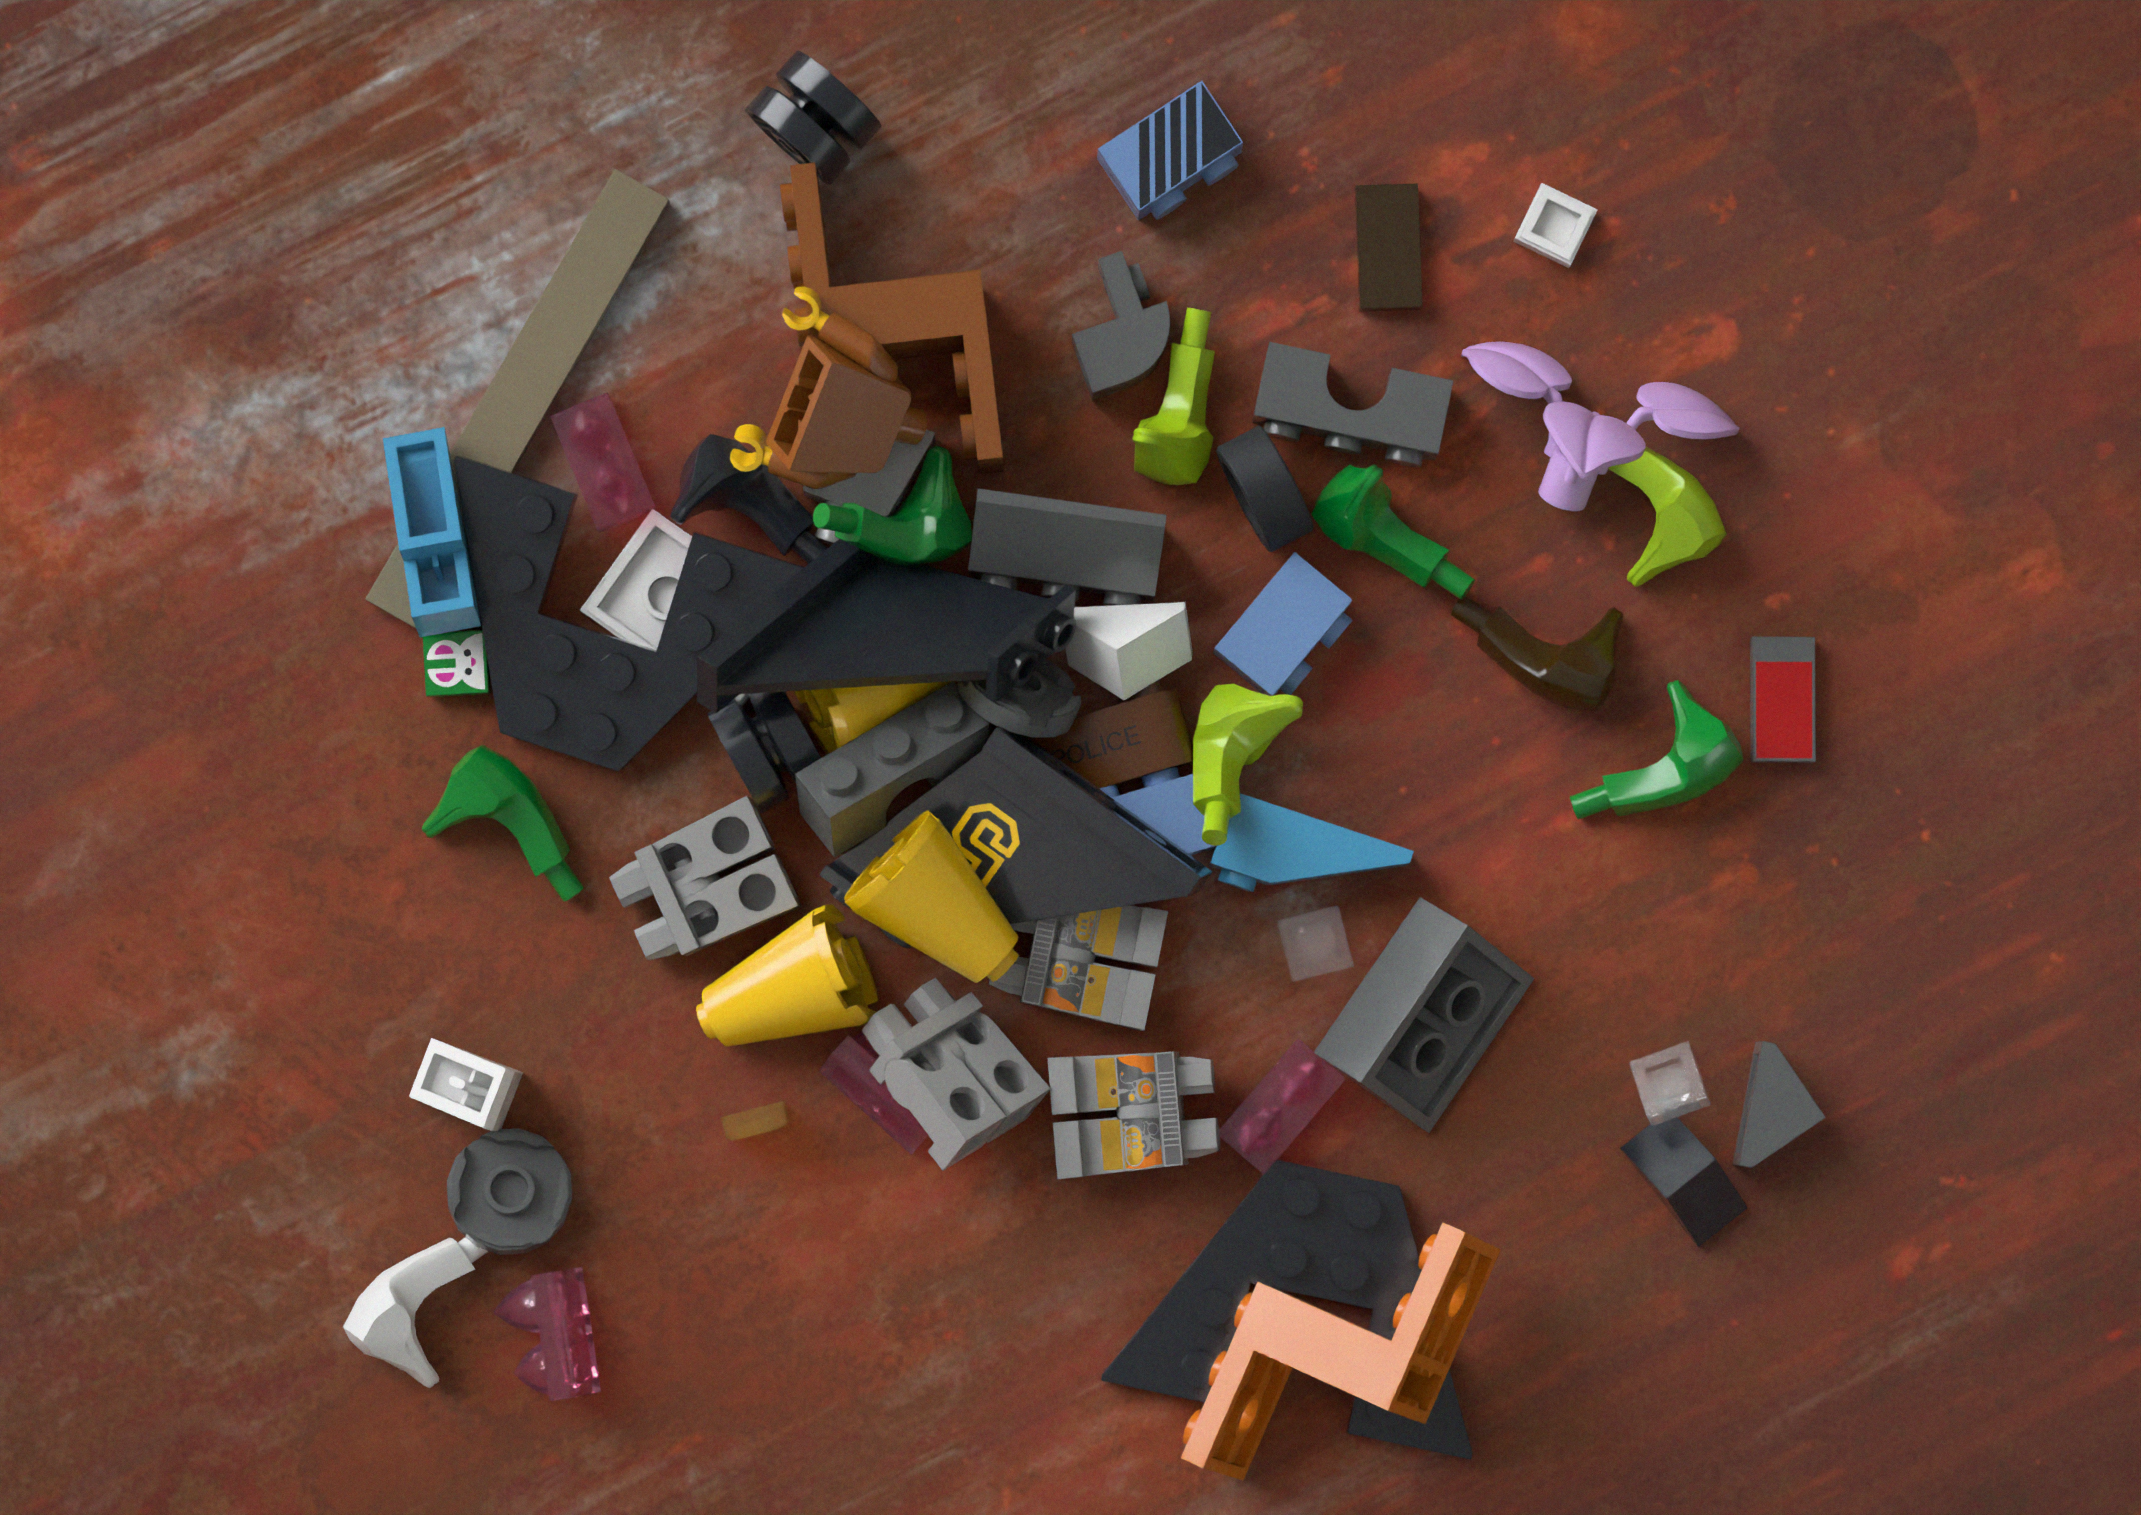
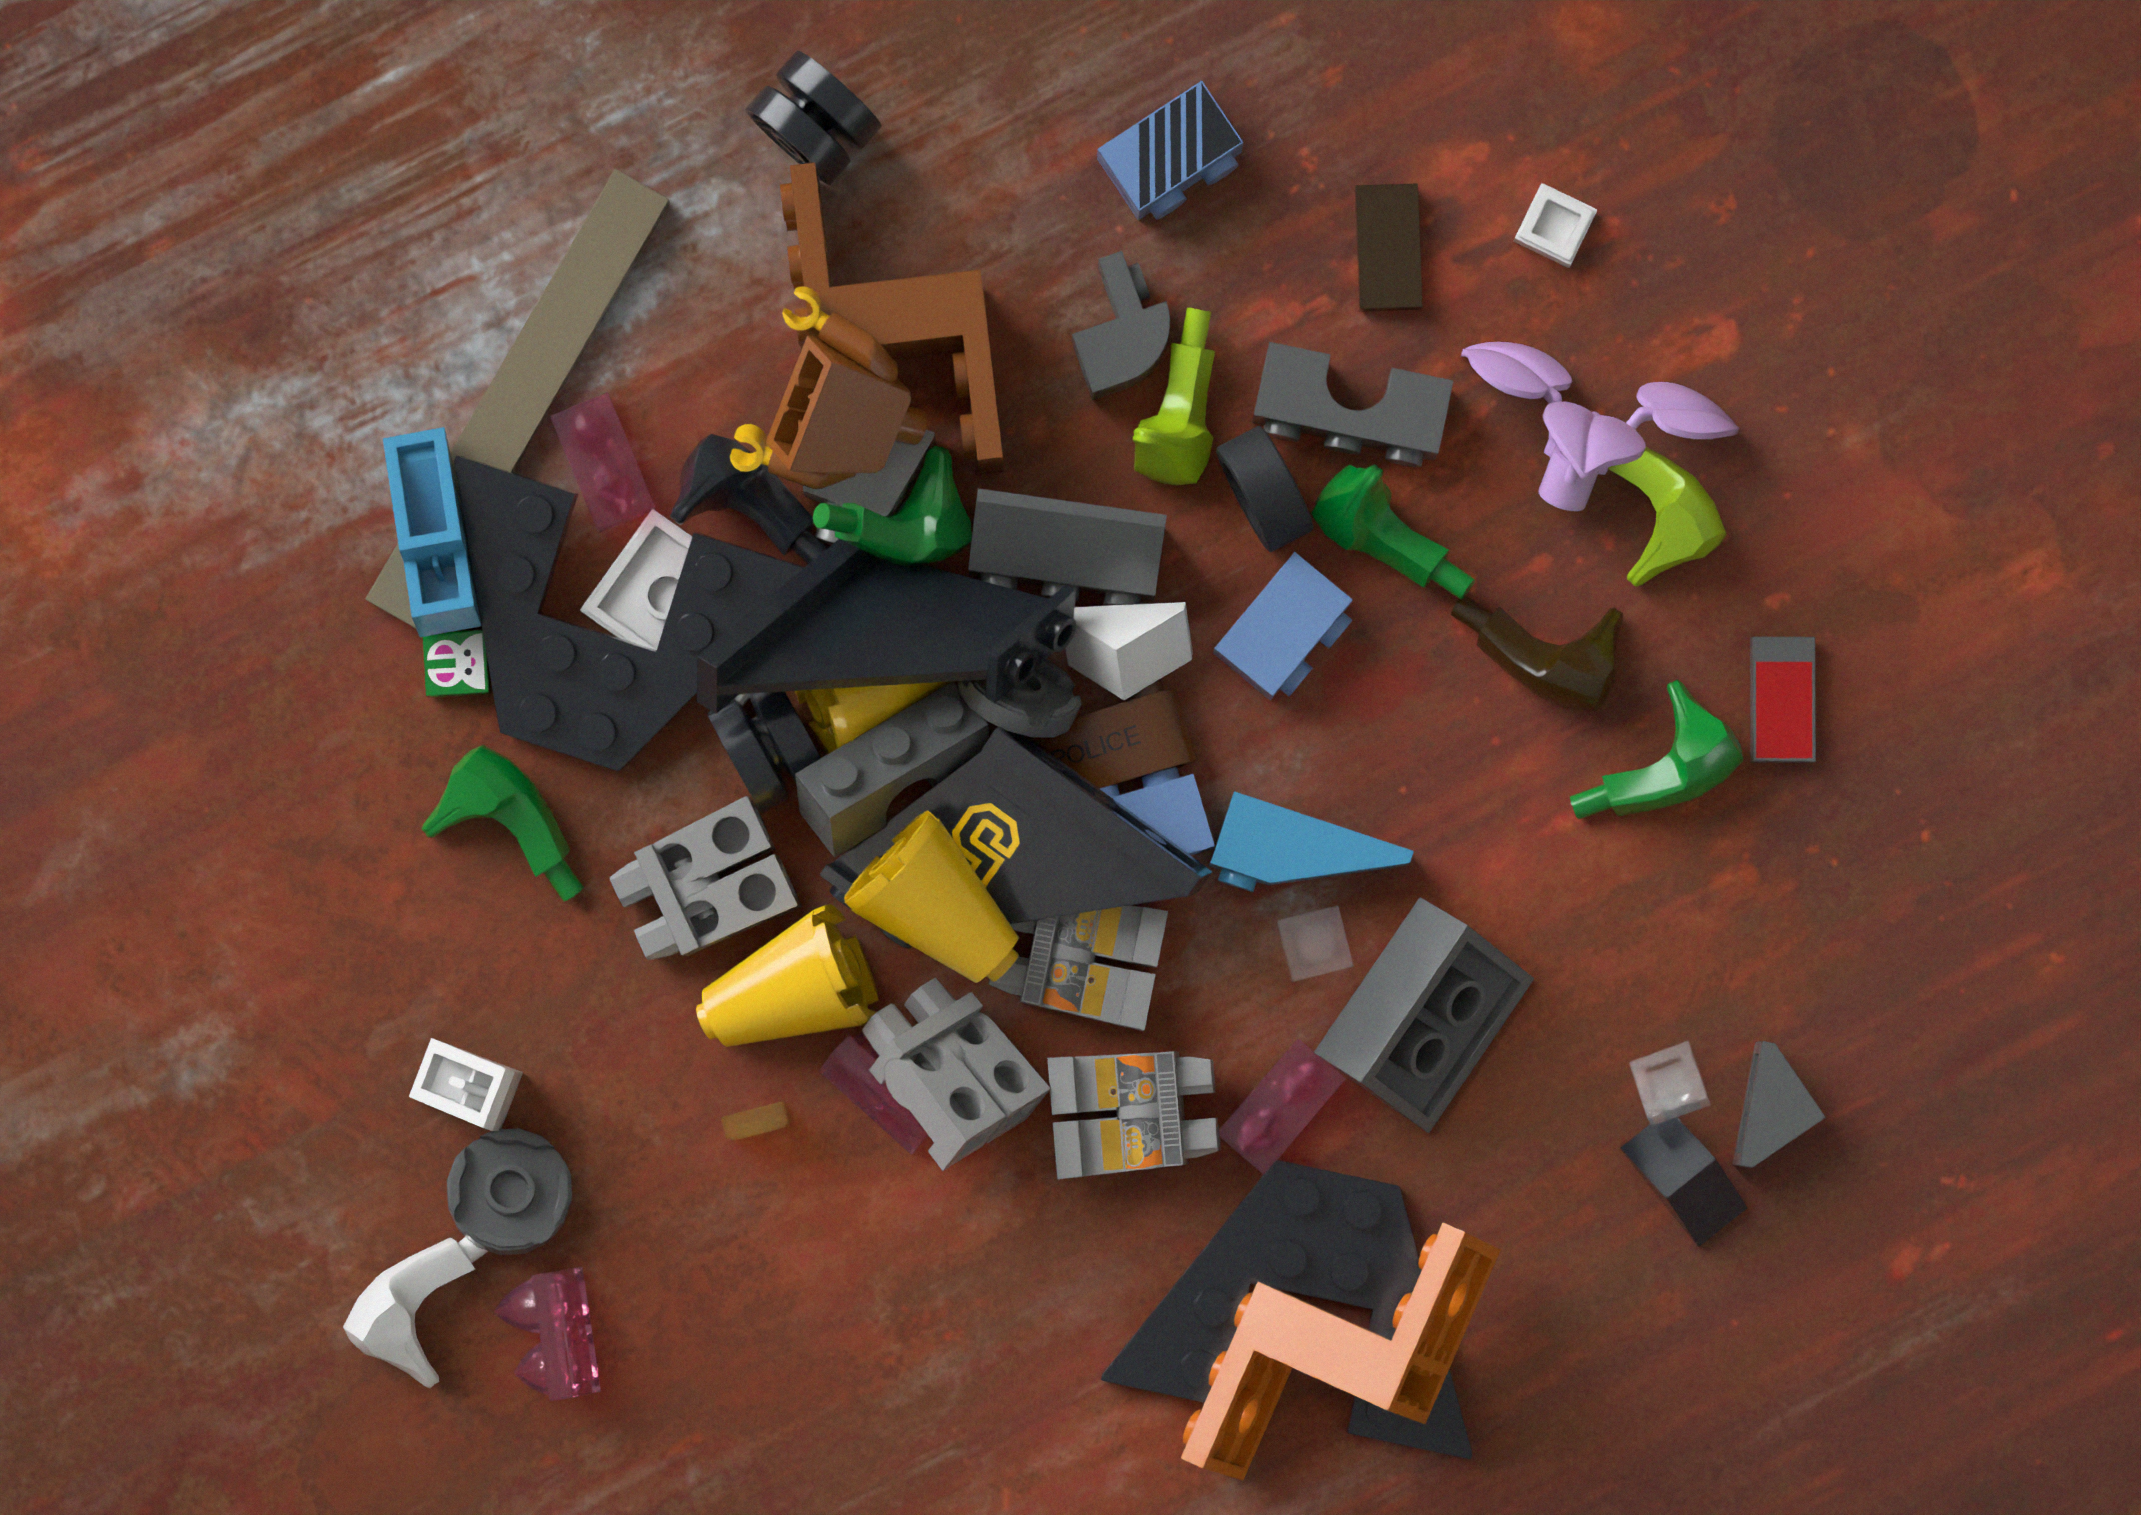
lime animal [1193,684,1303,846] -> none

